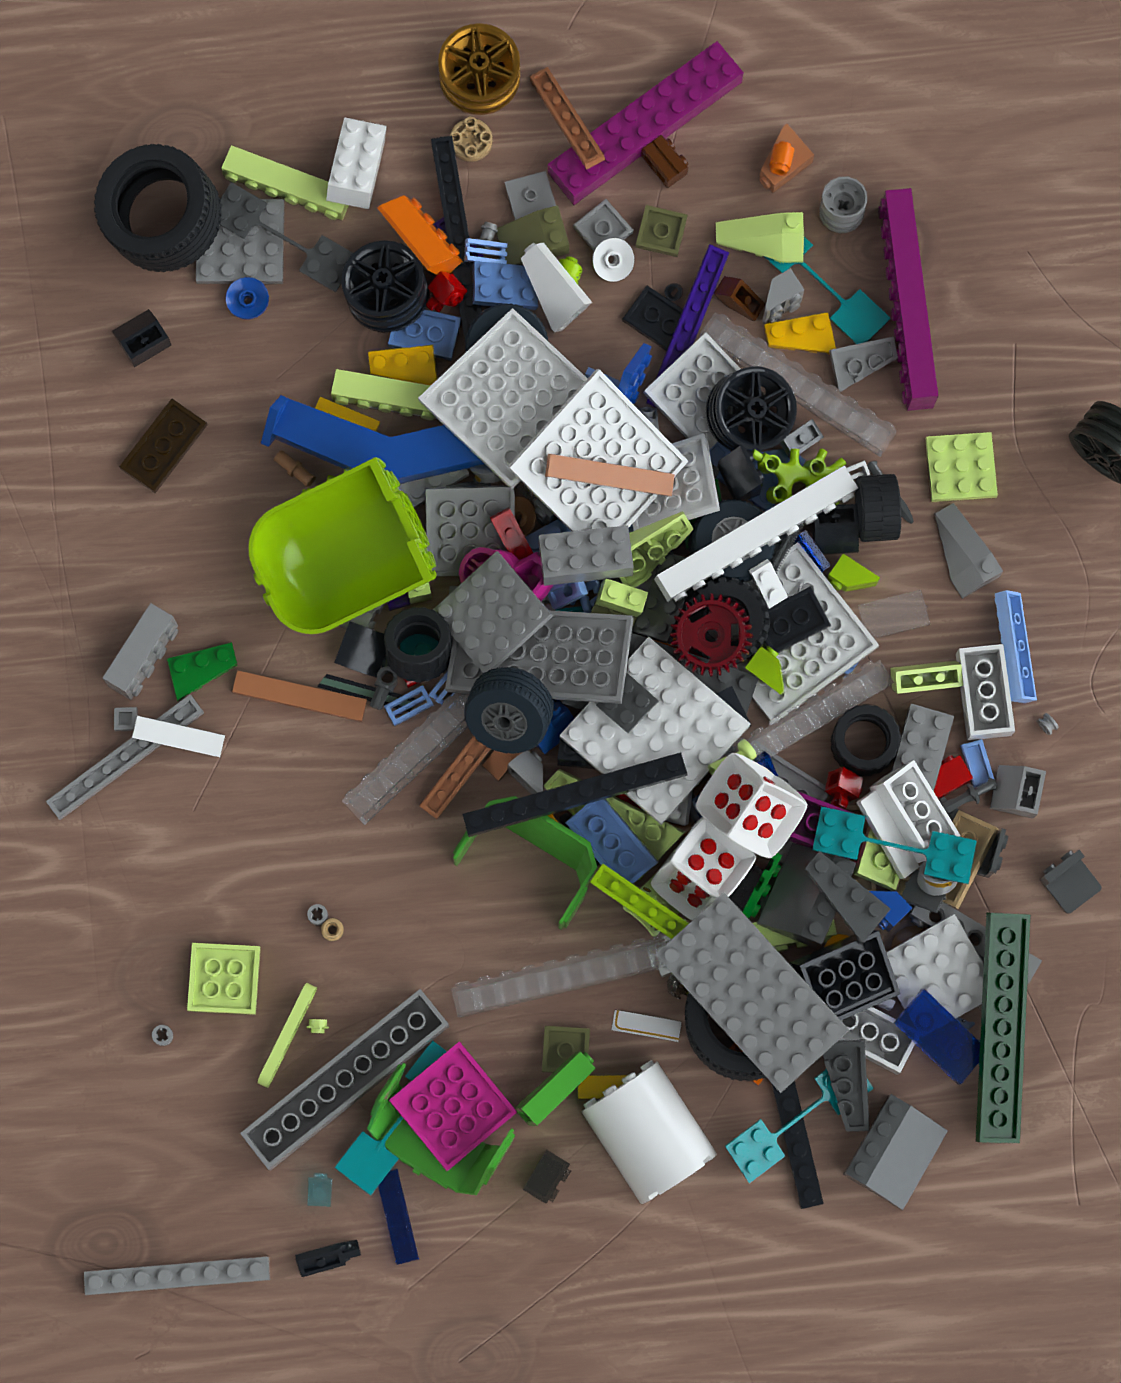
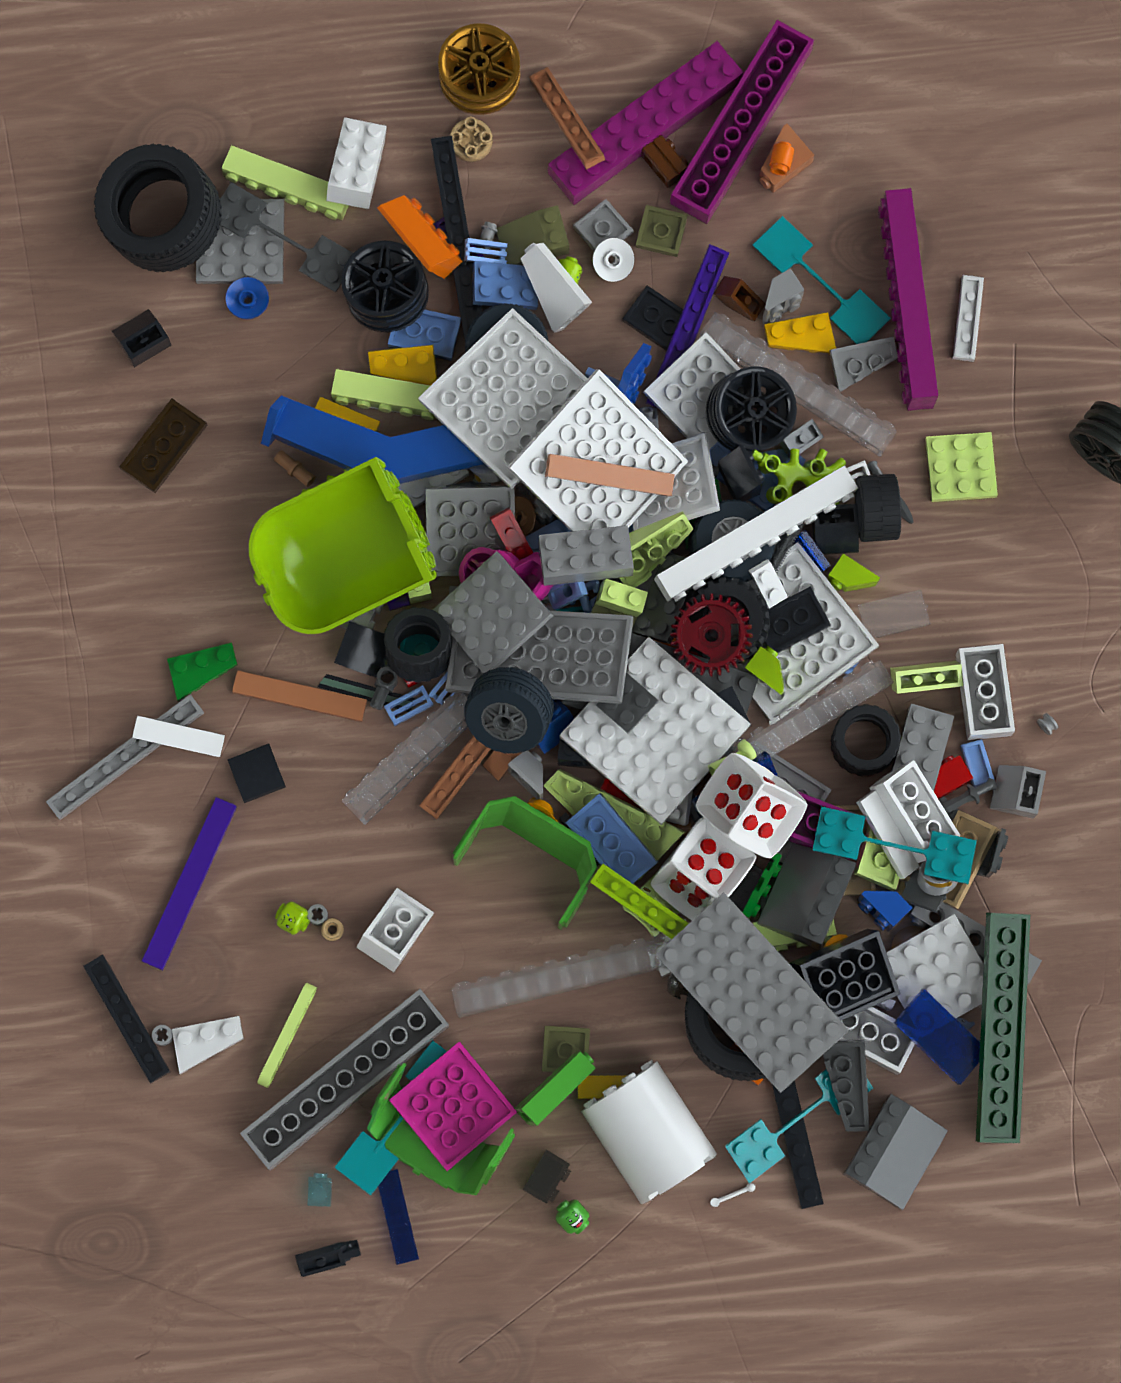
light grey plate [84,1257,270,1295] -> none
light grey brick [103,603,179,700] -> none
light grey plate [114,707,138,731] -> none
yellowish green plate [187,943,261,1015] -> none
yellowish green plate [307,1019,329,1033] -> none
red brick [426,271,467,313] -> none
black plate [462,752,688,837] -> none
light grey plate [504,171,556,220] -> none
white sticker [611,1010,682,1042] -> none
black hinge [664,283,683,301] -> none
yellowish green wedge [716,212,804,263] -> none
dark grey wing [804,851,890,945] -> none
light grey wheel [819,176,867,233] -> none
red brick [824,767,863,809] -> none
light grey wedge [935,503,1003,599] -> none
light blue piece [995,590,1037,703] -> none
dark grey bracket [1040,849,1102,914] -> none
none -> black plate [83,955,171,1084]
none -> dark purple tile [142,797,237,971]
none -> white wing [172,1016,244,1075]
none -> black slope [227,743,286,803]
none -> lime head [275,901,310,935]
none -> white slope [356,888,434,972]
none -> bright green head [556,1200,589,1234]
none -> magenta brick [670,20,814,224]
none -> white hinge [710,1183,755,1207]
none -> white tile [952,275,984,362]

